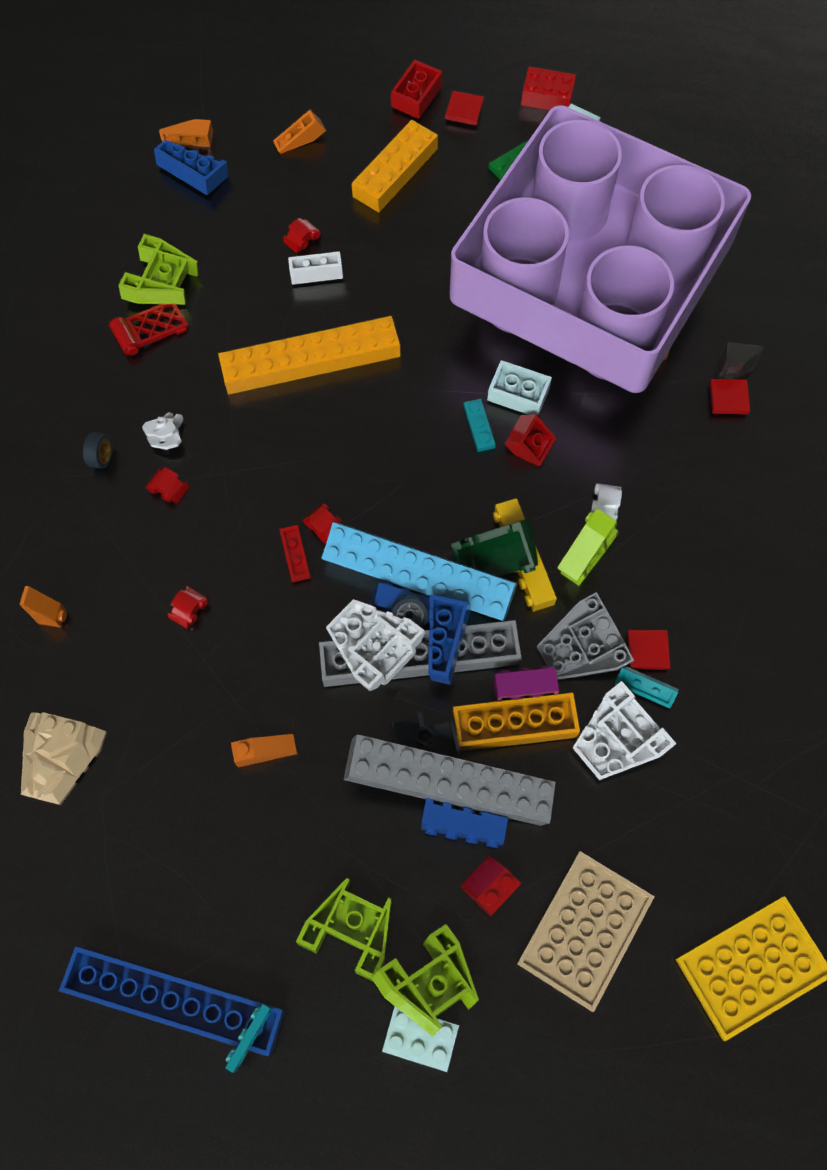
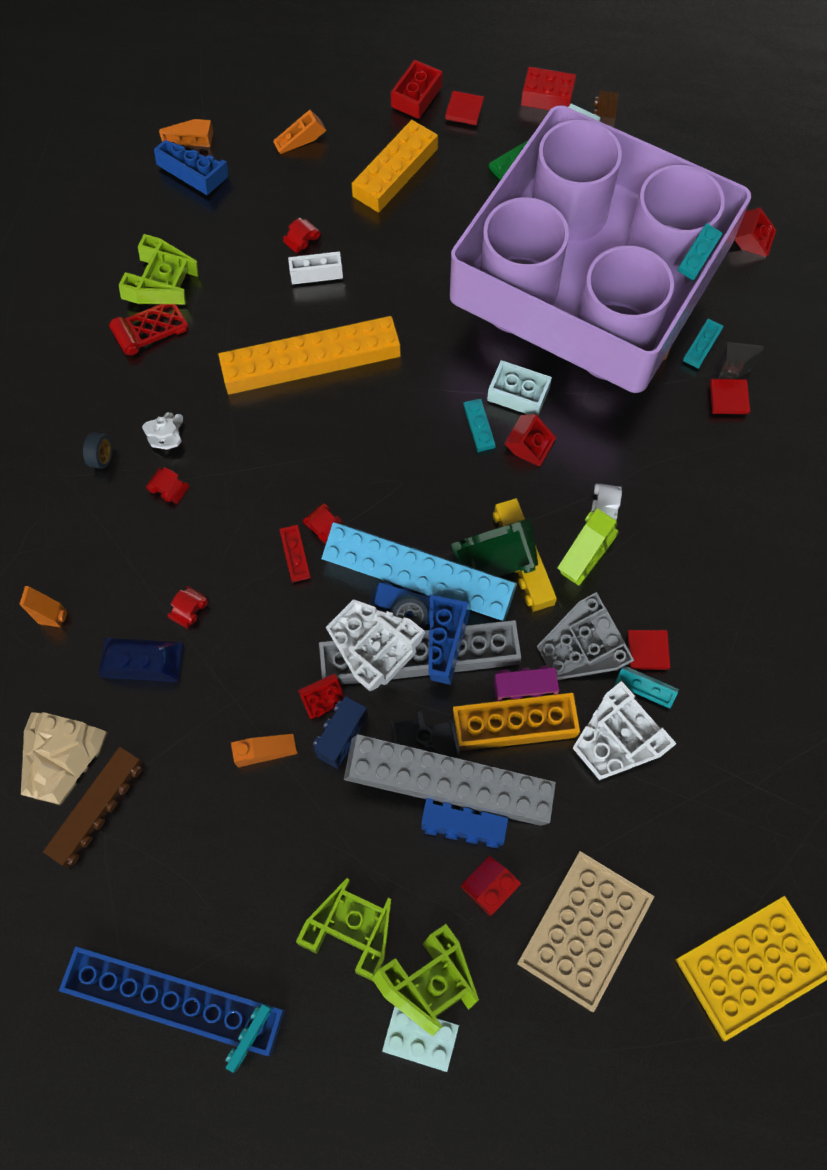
none -> reddish brown brick [43,747,144,868]
none -> clear blue windscreen [99,638,184,682]
none -> red tile [298,673,344,719]
none -> dark blue brick [313,696,368,769]
none -> reddish brown brick [593,90,619,128]
none -> teal plate [677,223,723,280]
none -> teal plate [683,319,724,369]
none -> red slope [734,207,777,257]

